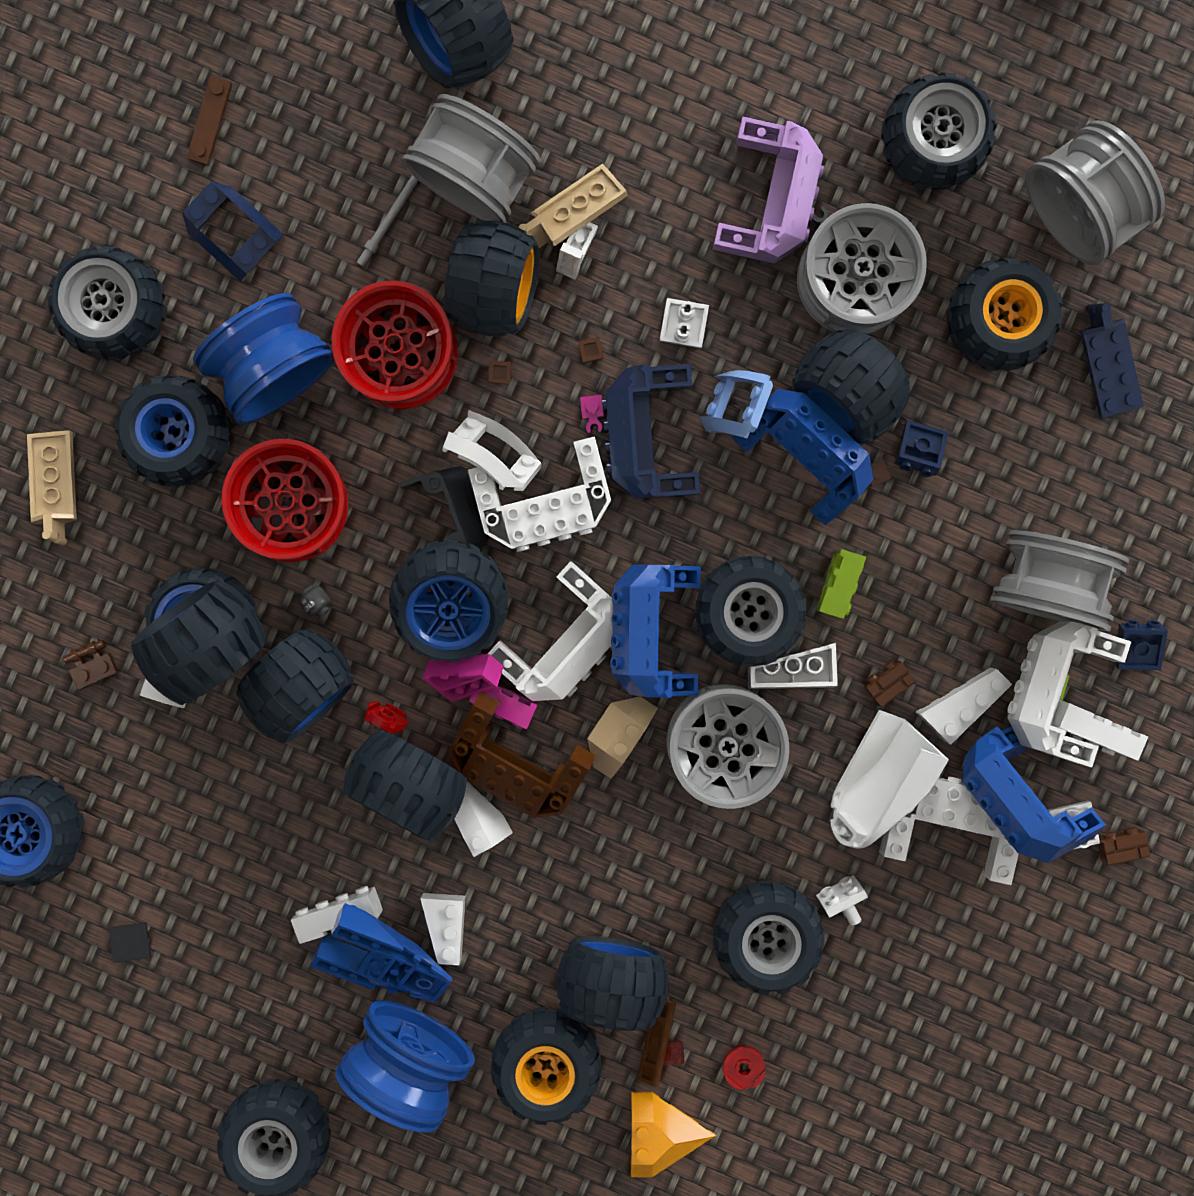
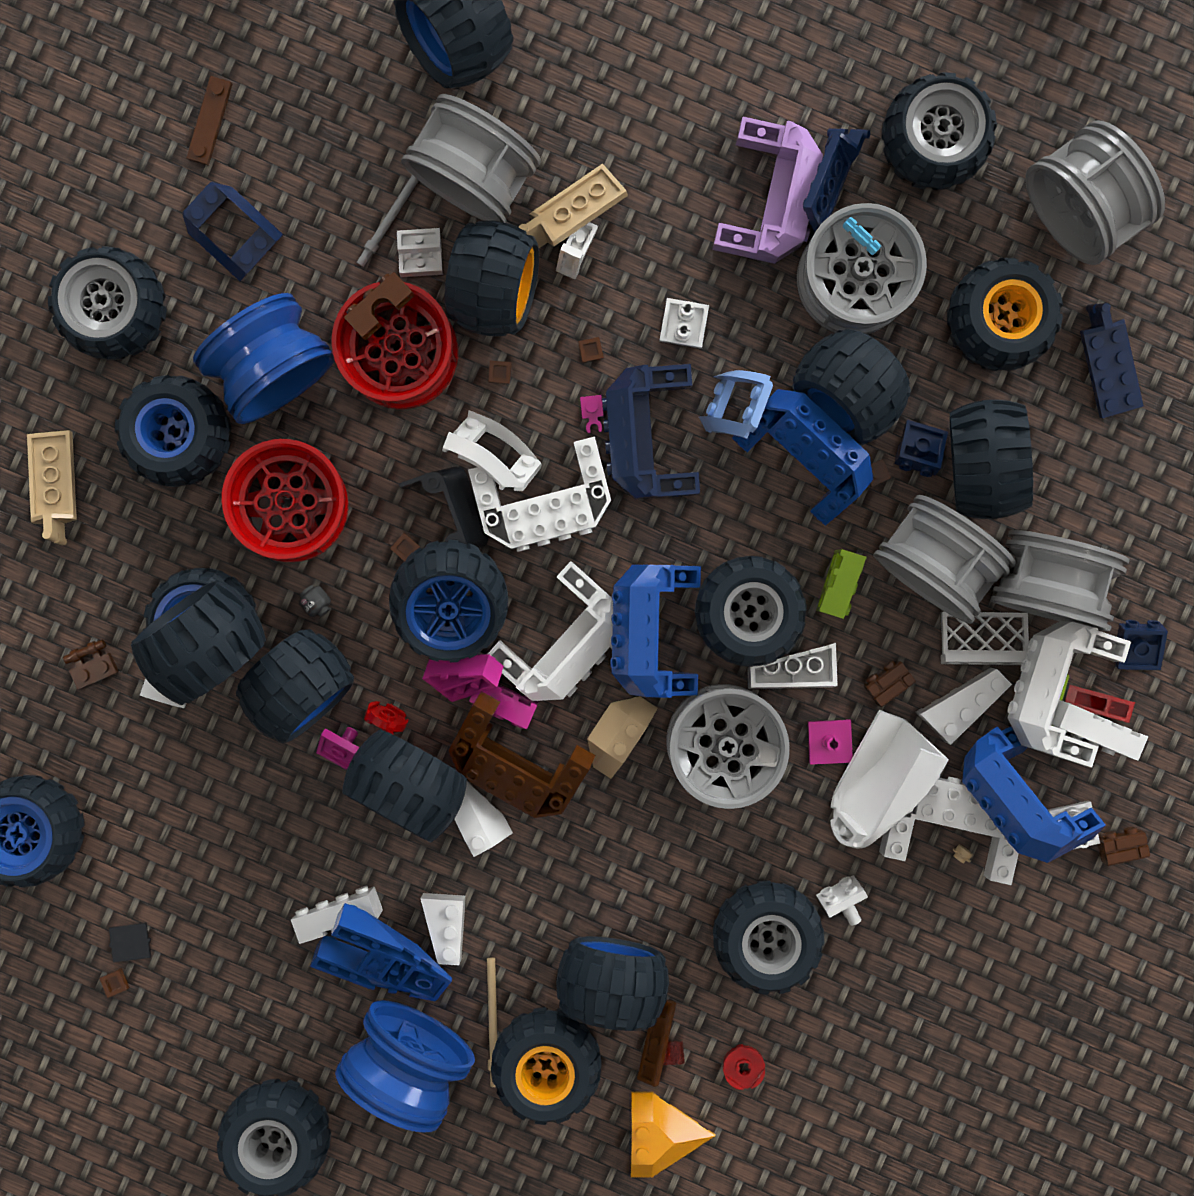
none -> reddish brown plate [99,968,130,998]
none -> dark pink tile [316,727,360,770]
none -> reddish brown arch [344,272,415,341]
none -> reddish brown plate [390,533,421,561]
none -> white slope [397,228,443,277]
none -> tan bar [487,958,498,1087]
none -> dark blue hinge [803,128,870,232]
none -> dark pink tile [807,719,853,765]
none -> medium azure axle [843,217,881,255]
none -> light grey wheel [873,495,1016,624]
none -> white fence [941,612,1029,665]
none -> black wheel [949,400,1033,519]
none -> tan plate [953,844,973,864]
none -> red slope [1065,685,1135,723]

